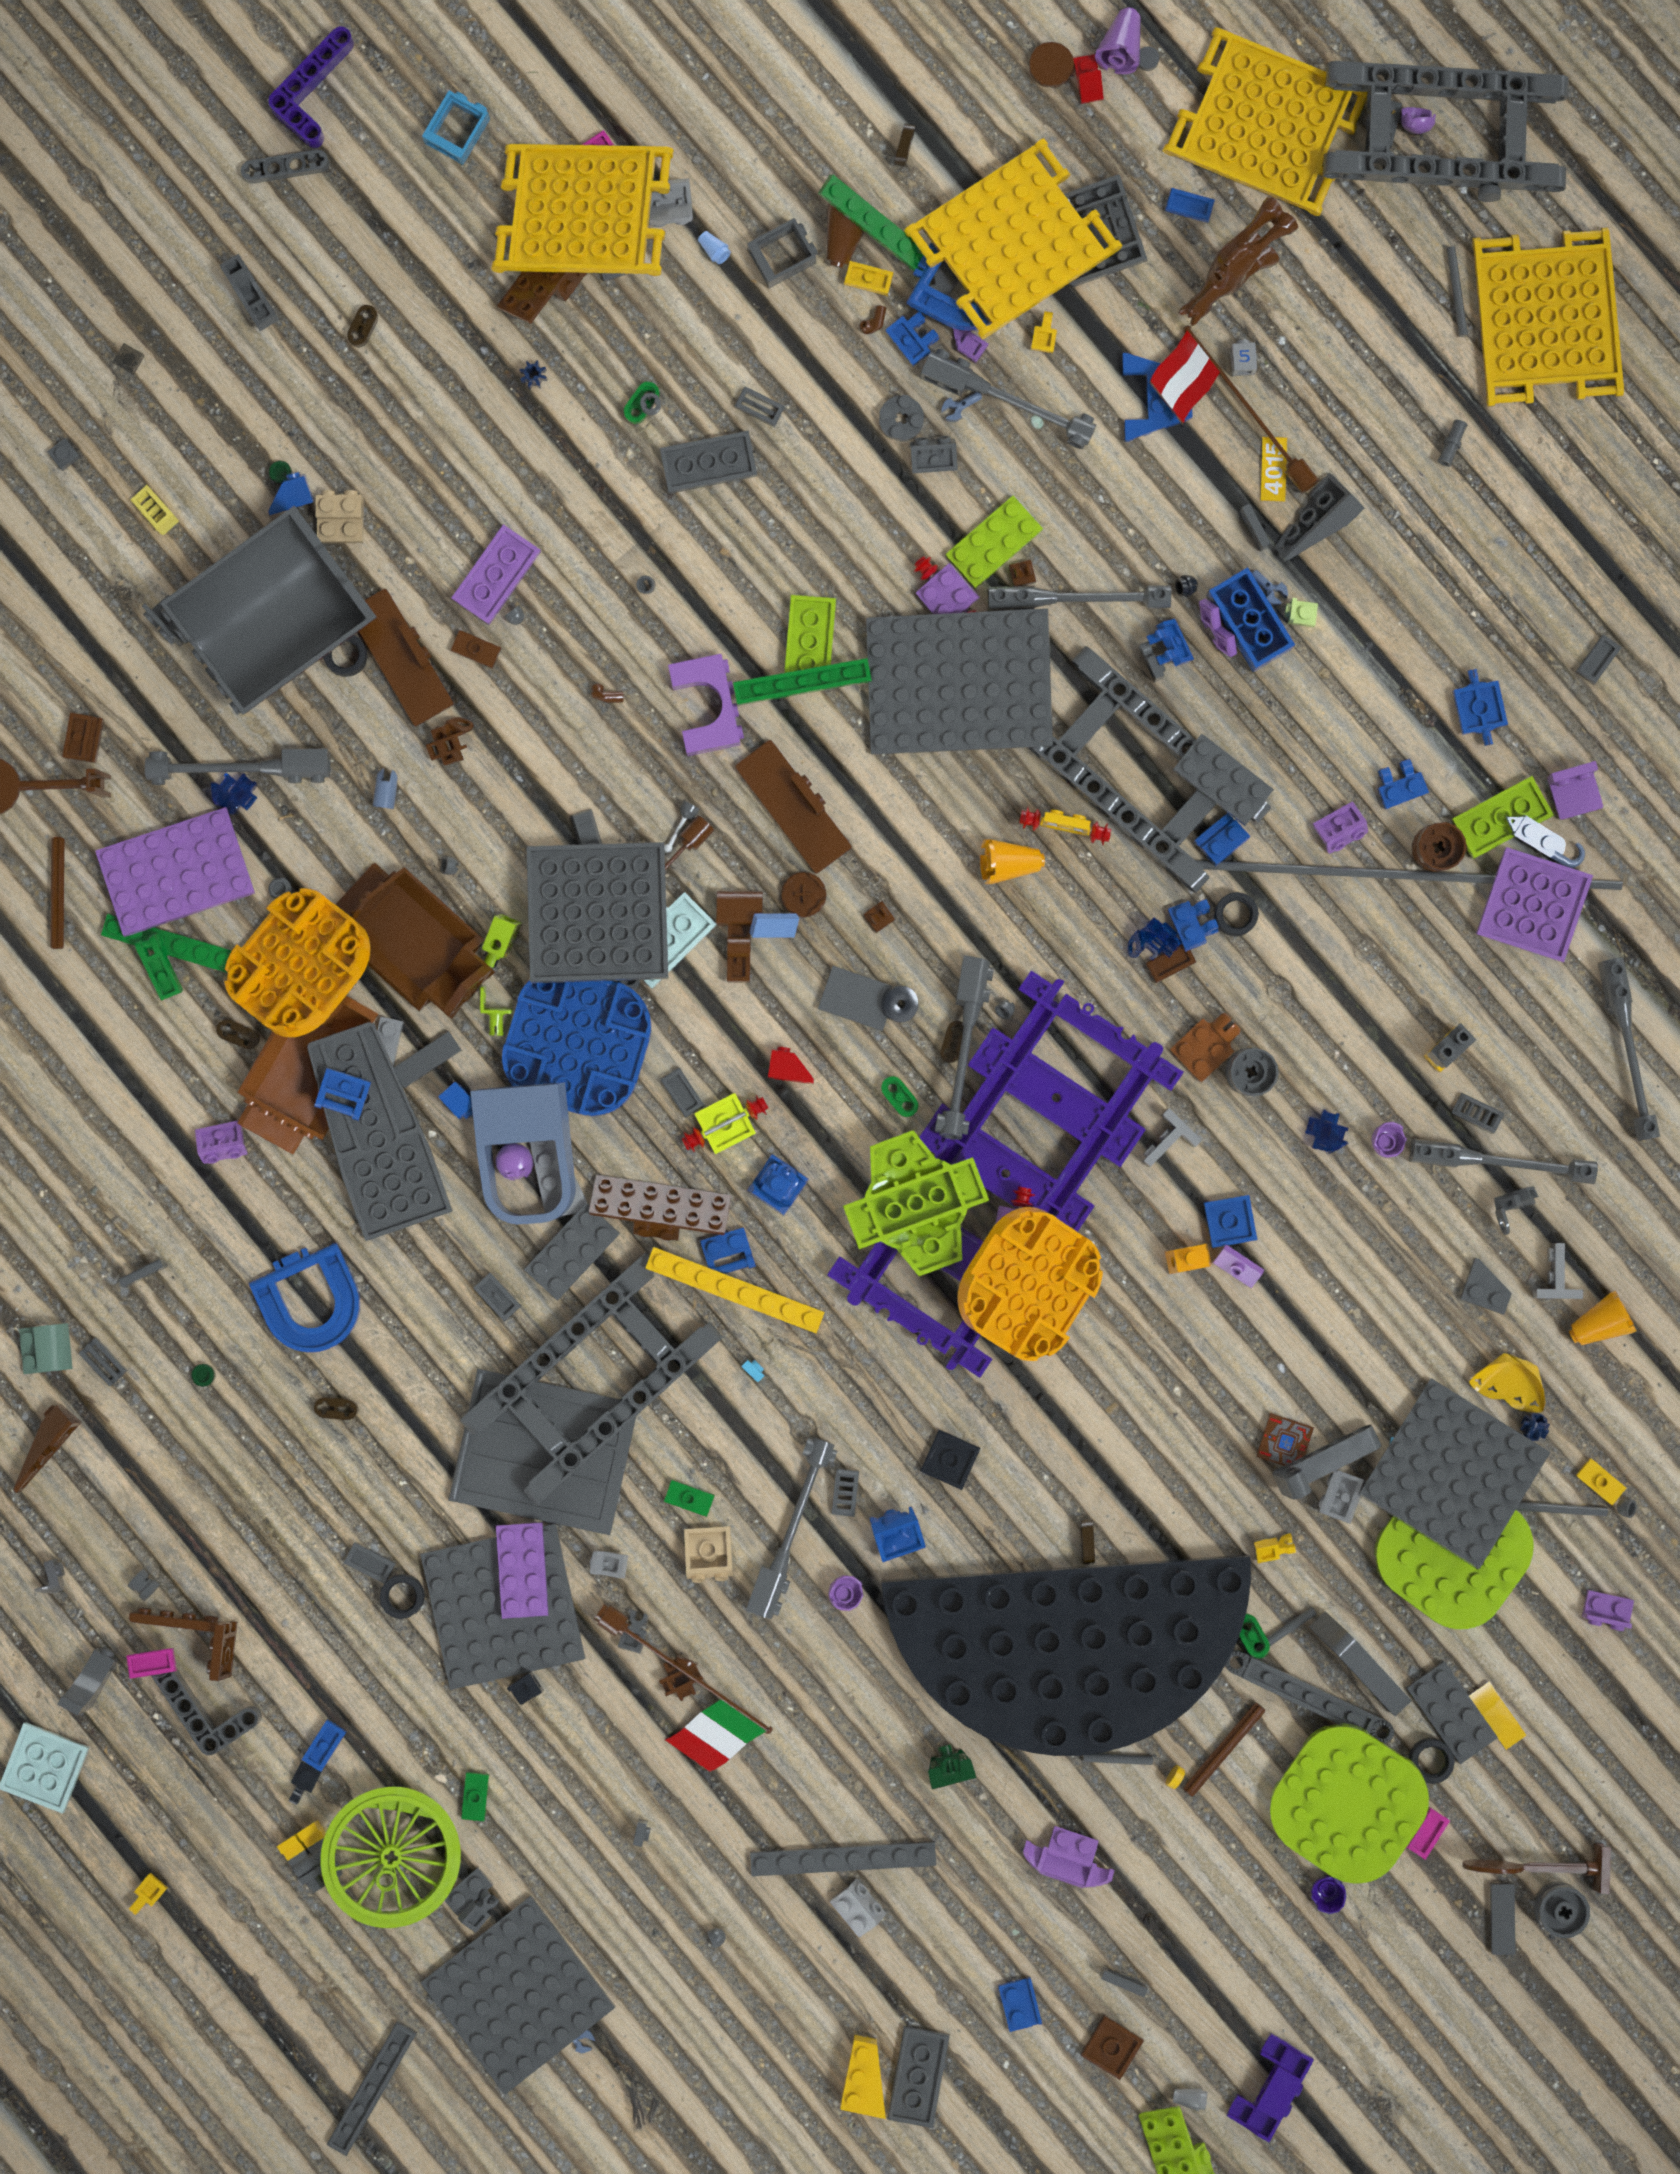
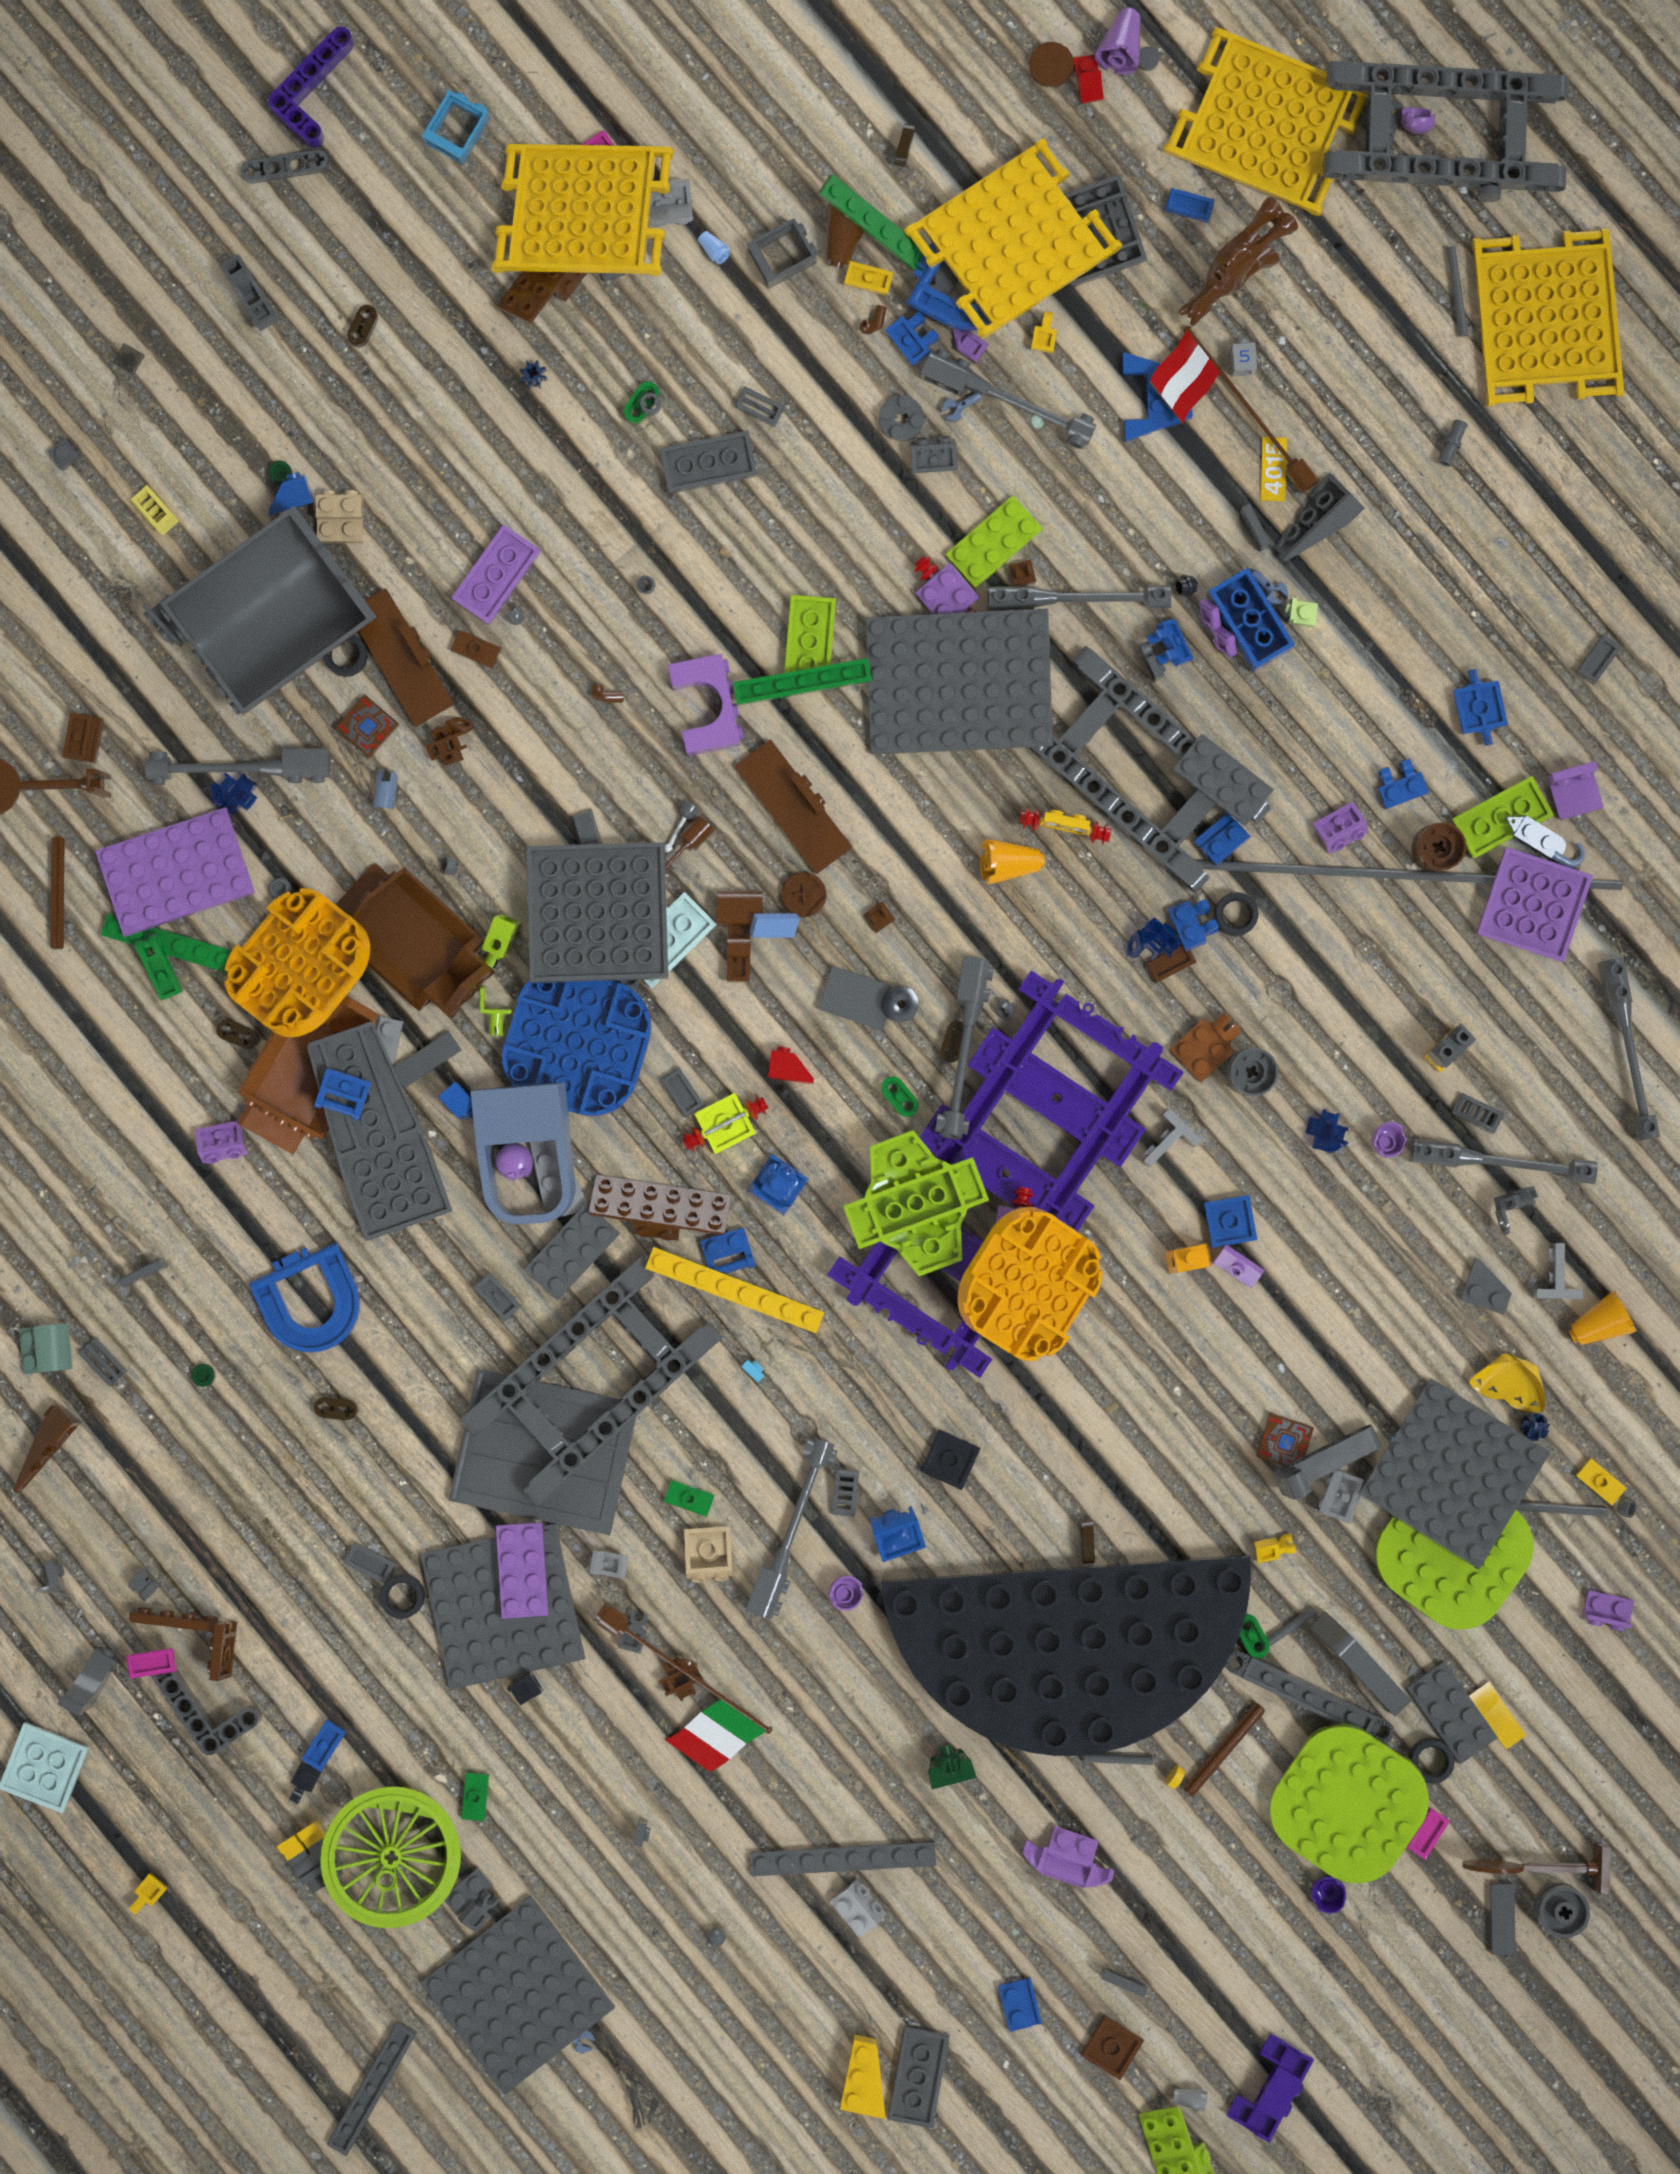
none -> tile [335,694,400,758]

